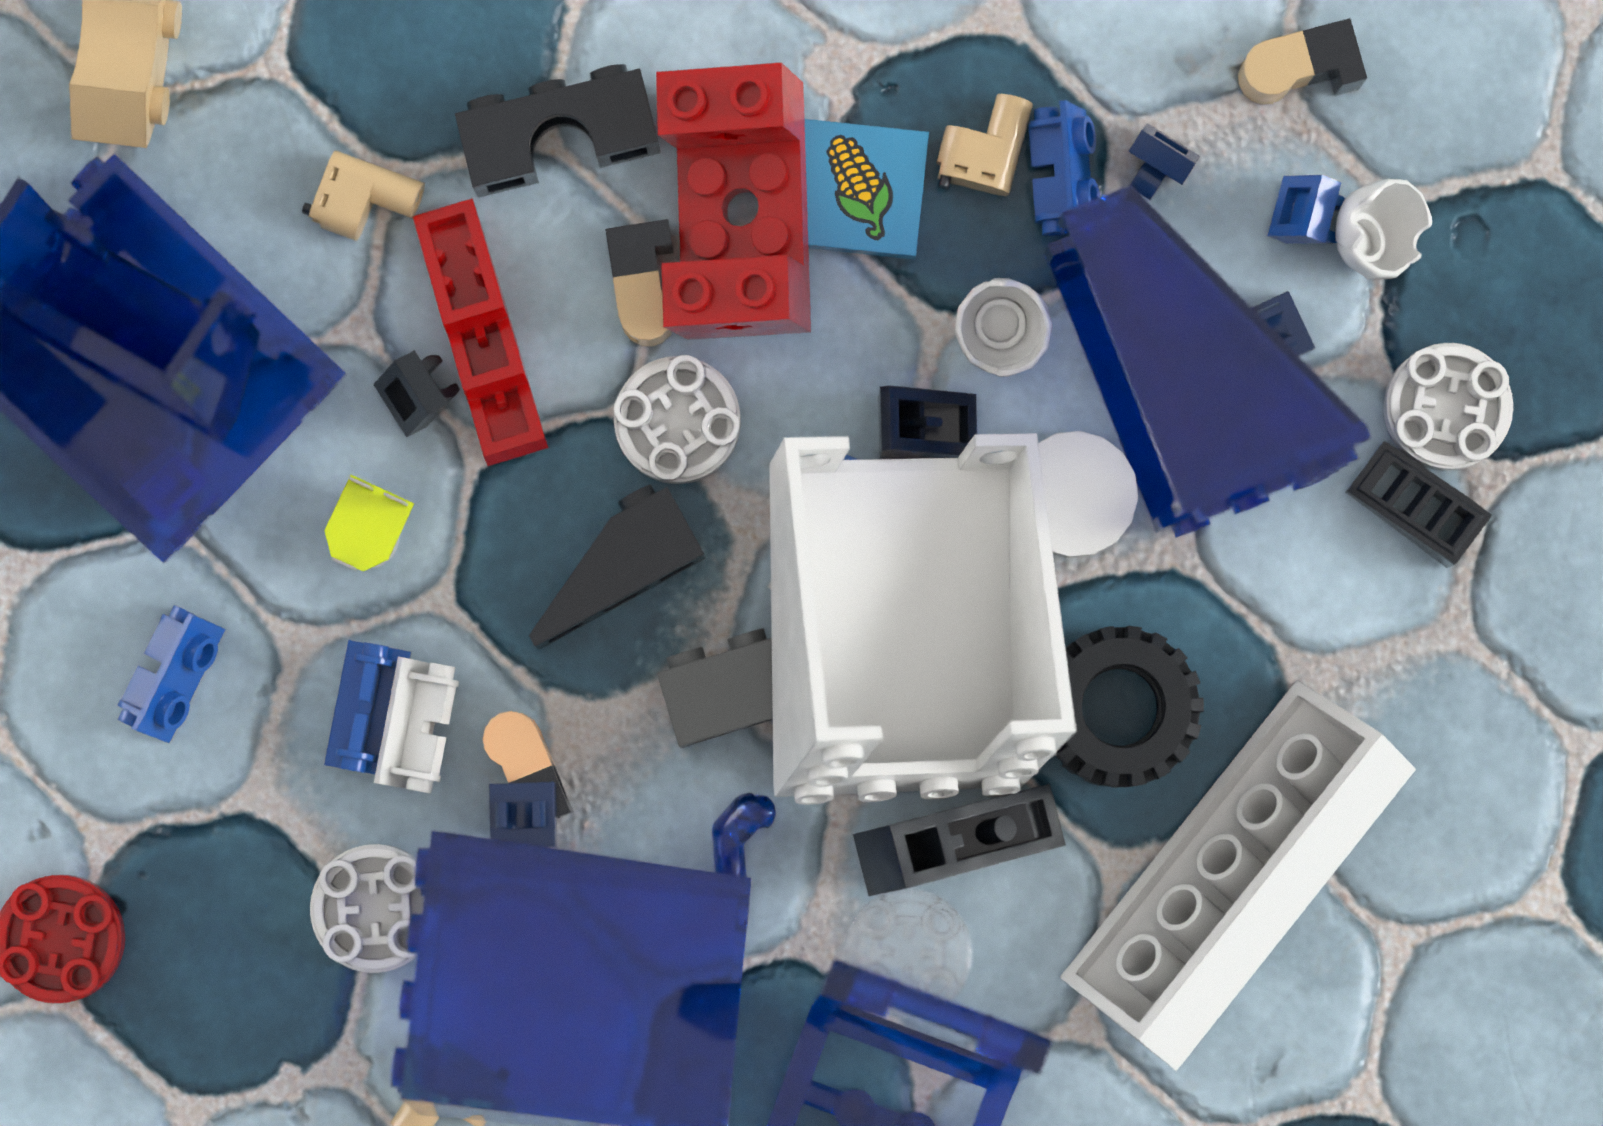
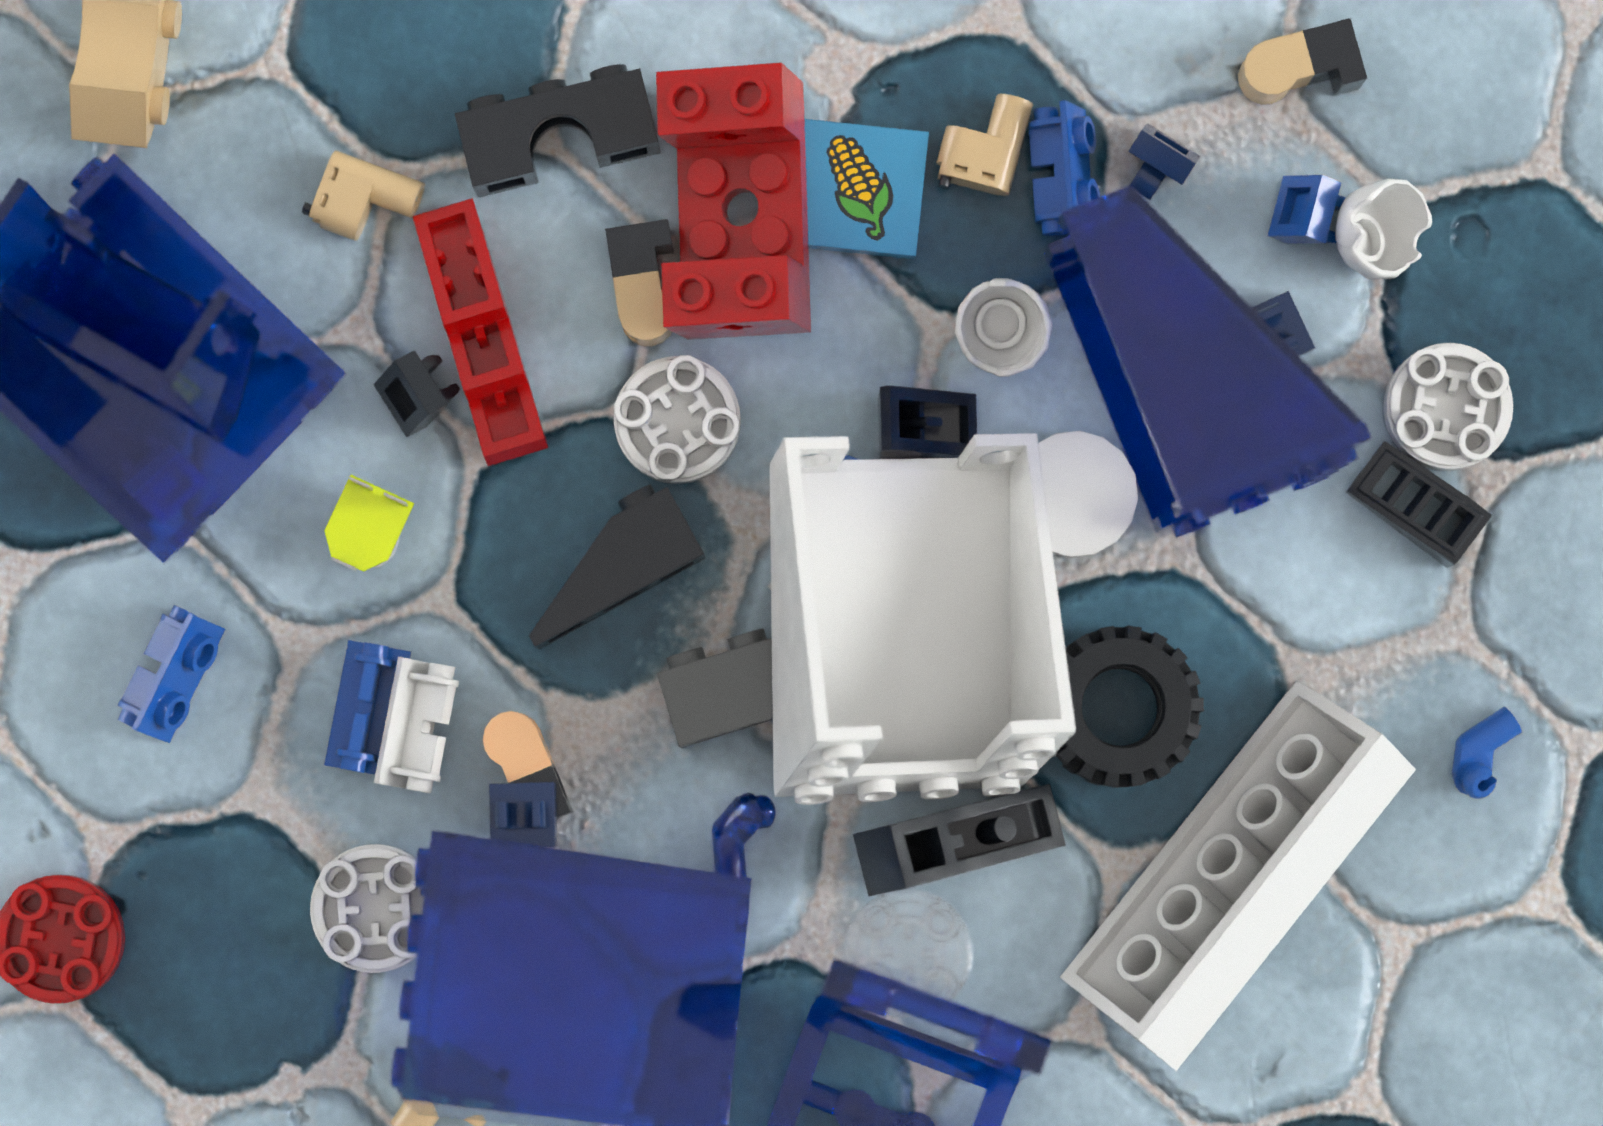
none -> blue arm [1451,706,1522,799]

